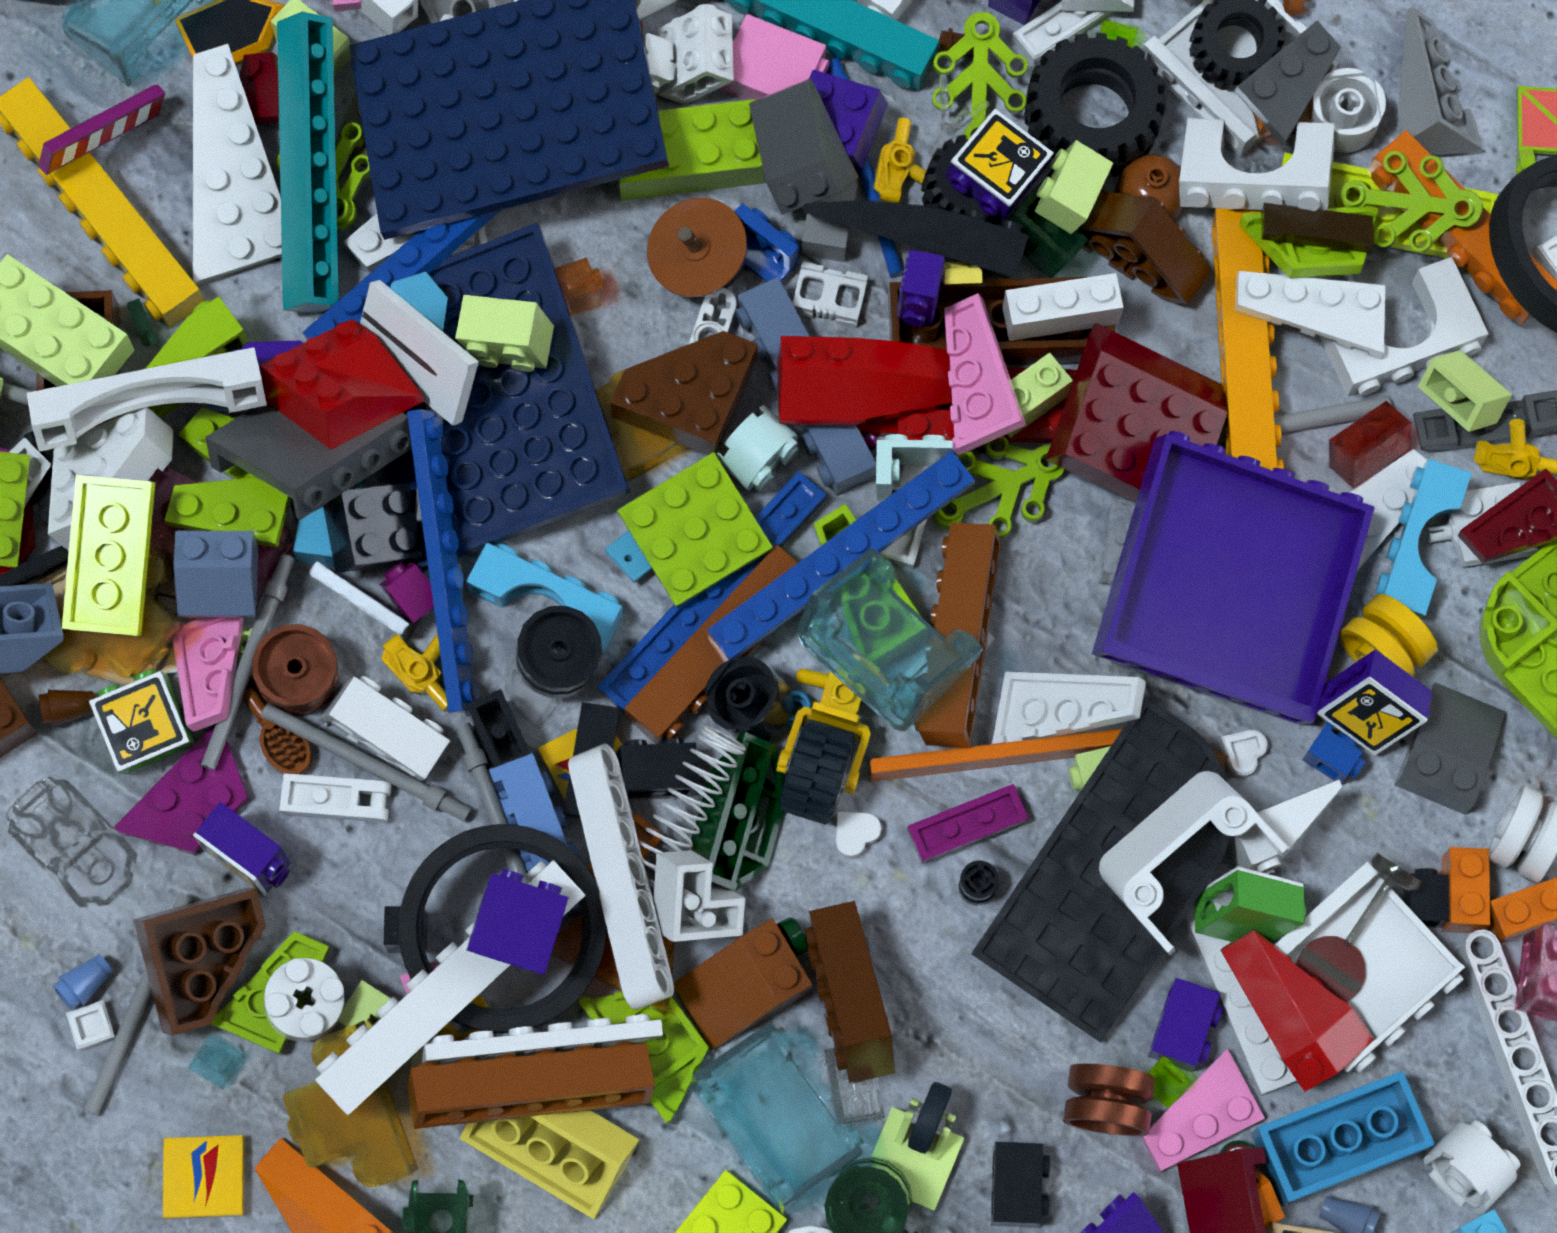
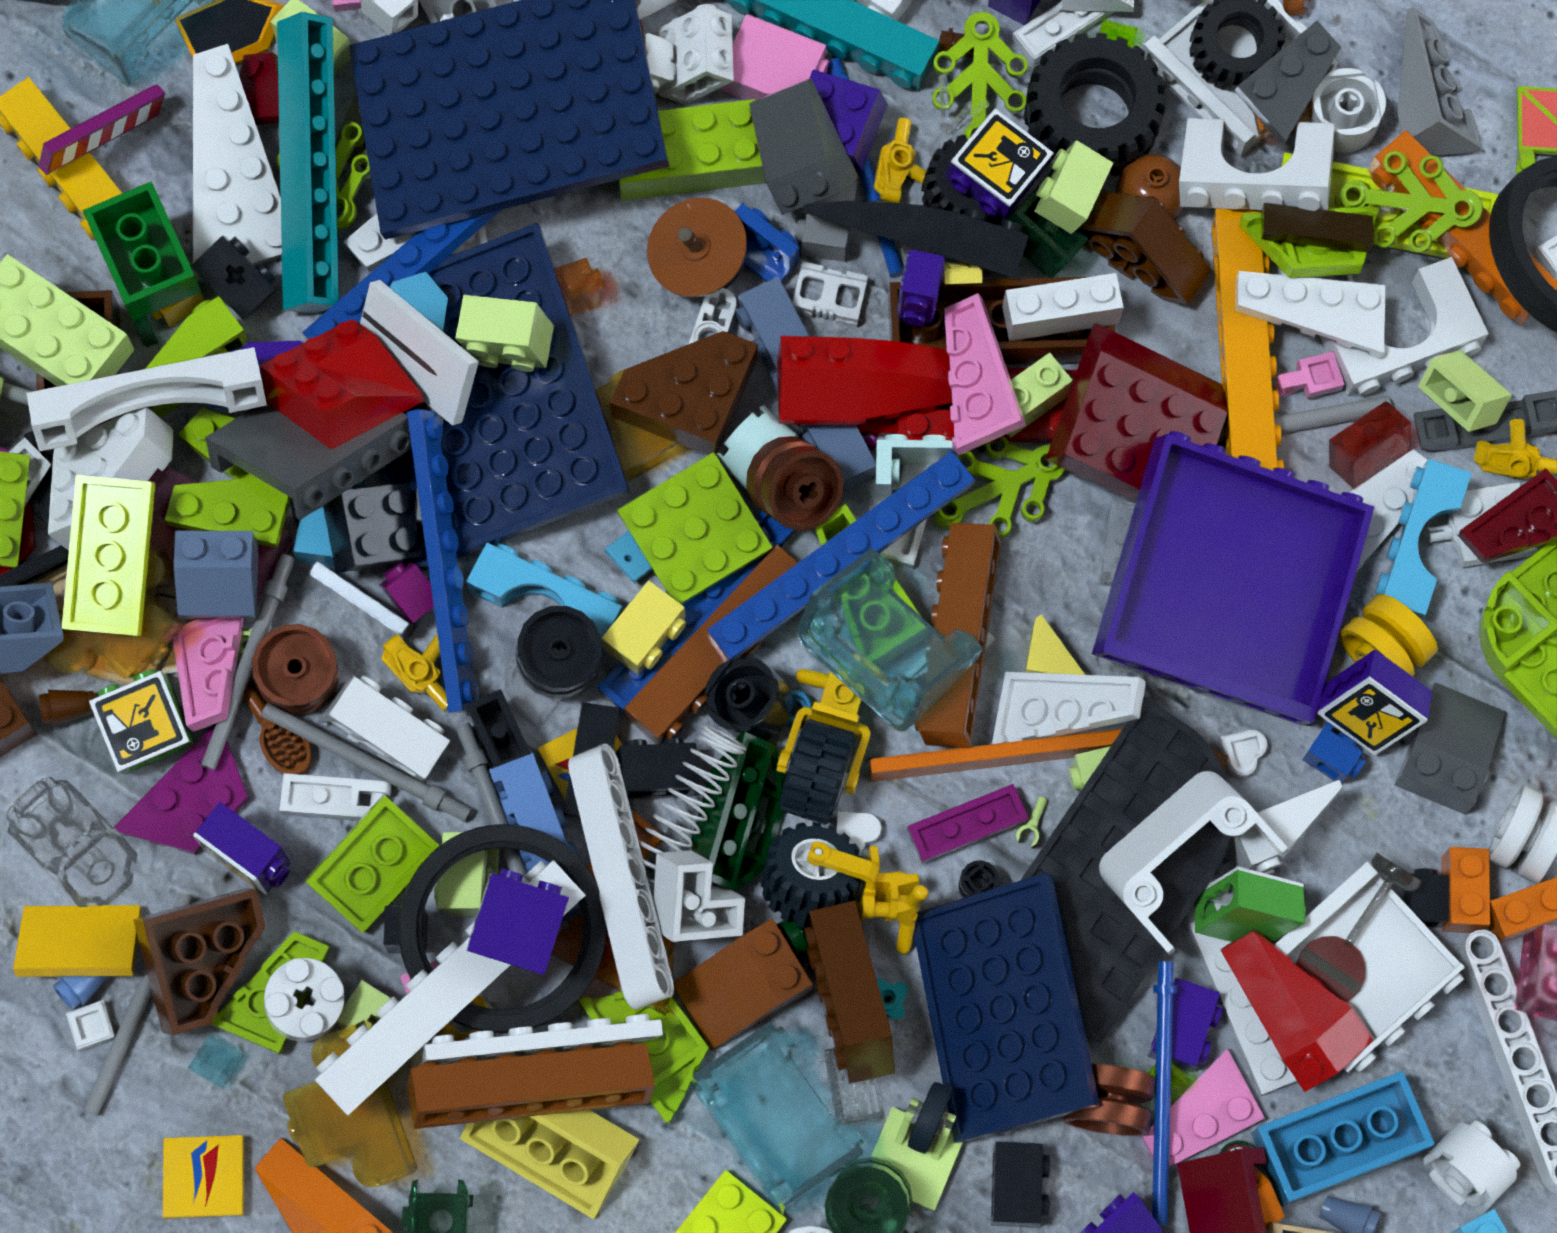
none -> yellow tile [13,905,142,977]
none -> green brick [82,181,201,321]
none -> black brick [191,235,278,320]
none -> lime plate [304,795,440,934]
none -> yellowish green brick [434,832,500,916]
none -> light yellow brick [601,580,686,676]
none -> copper wheel [746,436,844,531]
none -> piece [761,822,928,955]
none -> teal plate [877,978,908,1020]
none -> dark blue plate [914,873,1100,1143]
none -> yellowish green hand [1016,797,1047,848]
none -> light yellow slope [1025,614,1085,675]
none -> blue bar [1152,961,1177,1225]
none -> bright pink plate [1273,351,1345,399]

